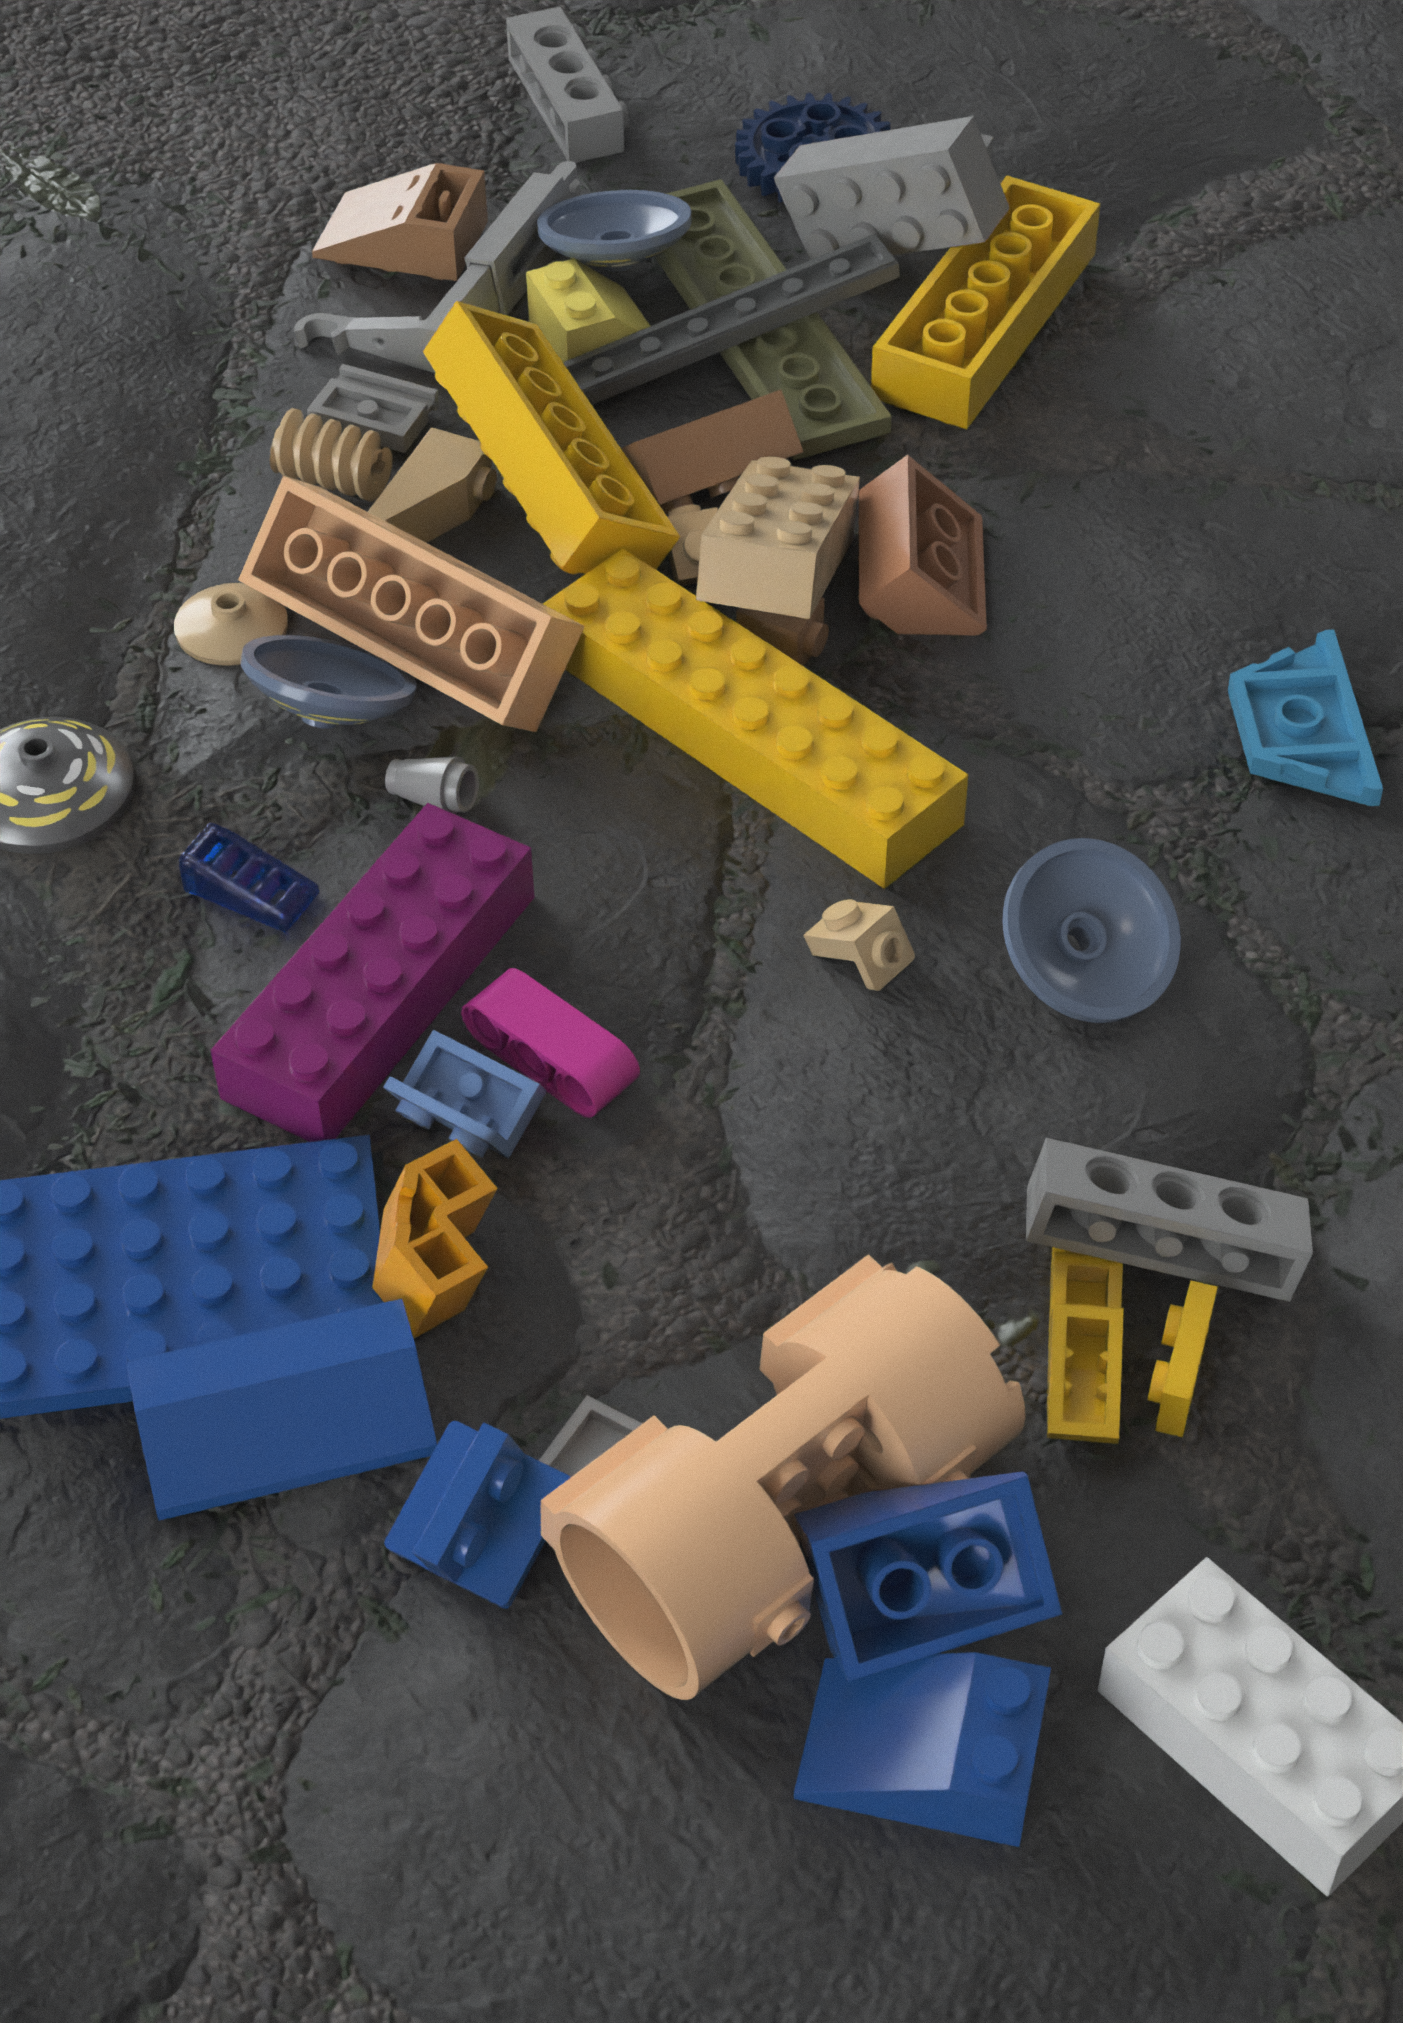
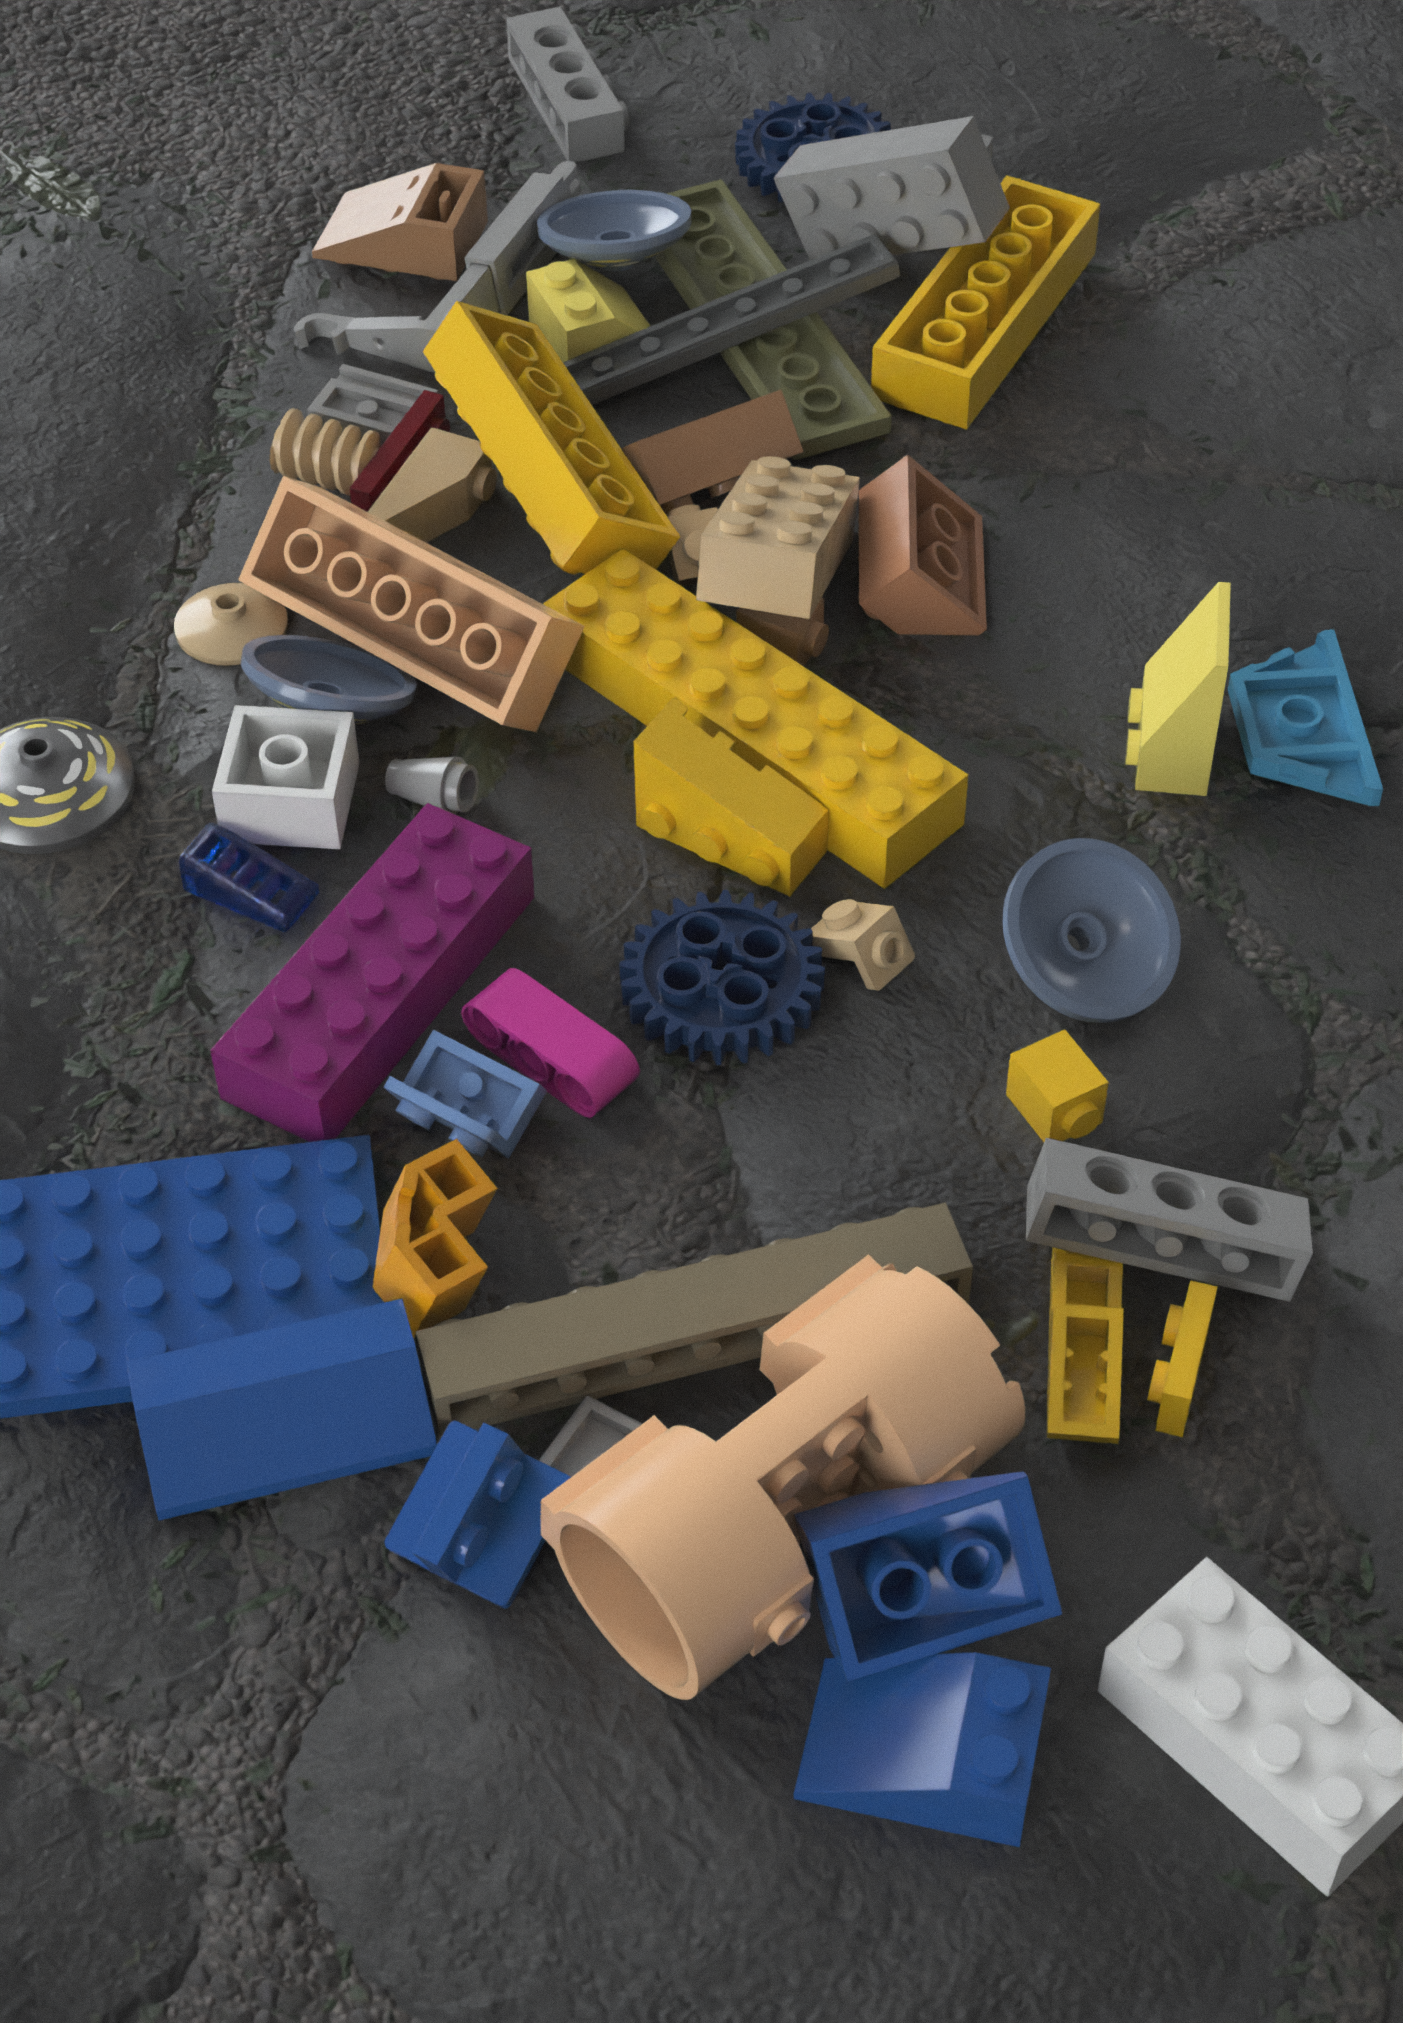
none -> white brick [212,705,360,849]
none -> dark red plate [349,390,450,512]
none -> dark tan brick [415,1202,973,1438]
none -> dark blue gear [619,890,825,1065]
none -> yellow wedge [633,697,829,897]
none -> yellow brick [1006,1029,1109,1142]
none -> light yellow slope [1125,582,1231,796]

